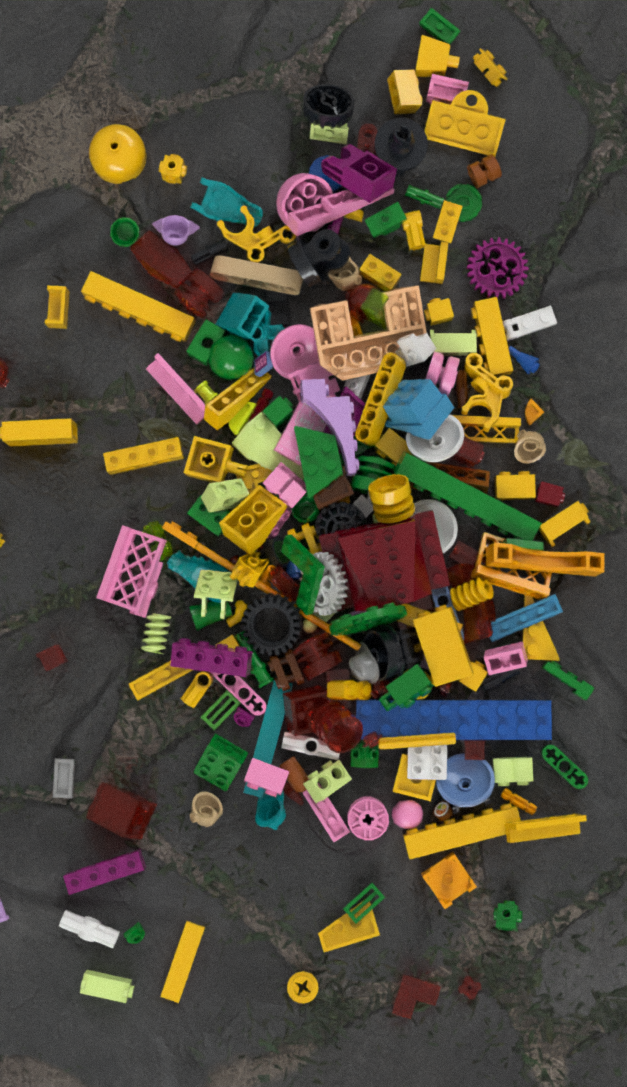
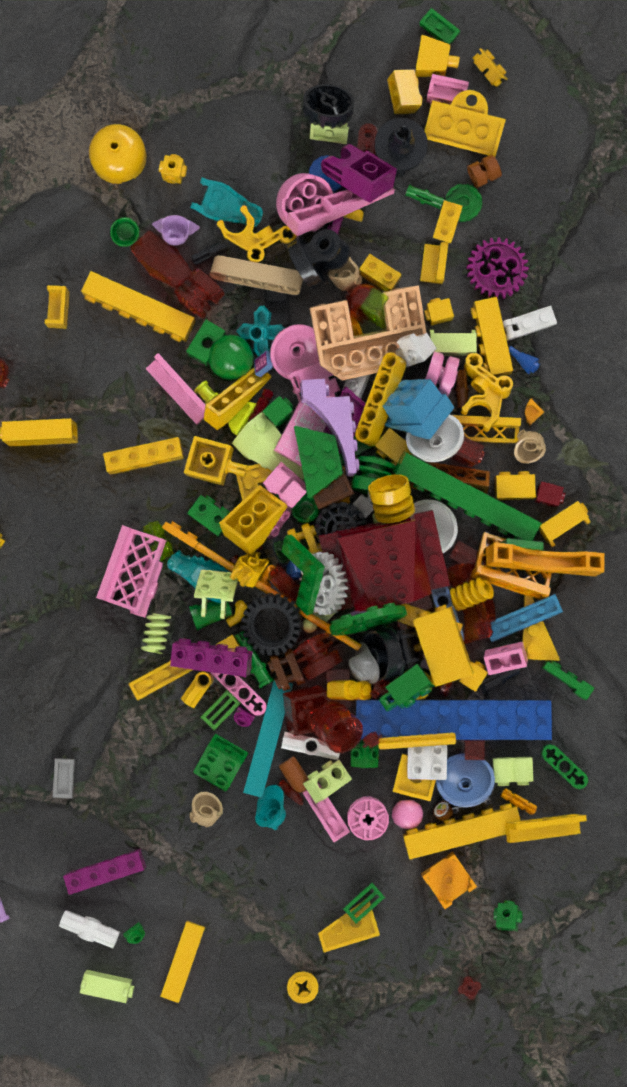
clear red panel [36,644,68,671] -> none
clear red slope [86,782,157,840] -> none
yellowish green brick [201,478,249,513] -> none
teal brick [215,292,269,339] -> none
bright pink hinge [244,758,289,797] -> none
green brick [365,202,407,238] -> none
clear red plate [392,974,441,1019] -> none
yellow piece [402,210,426,250] -> none

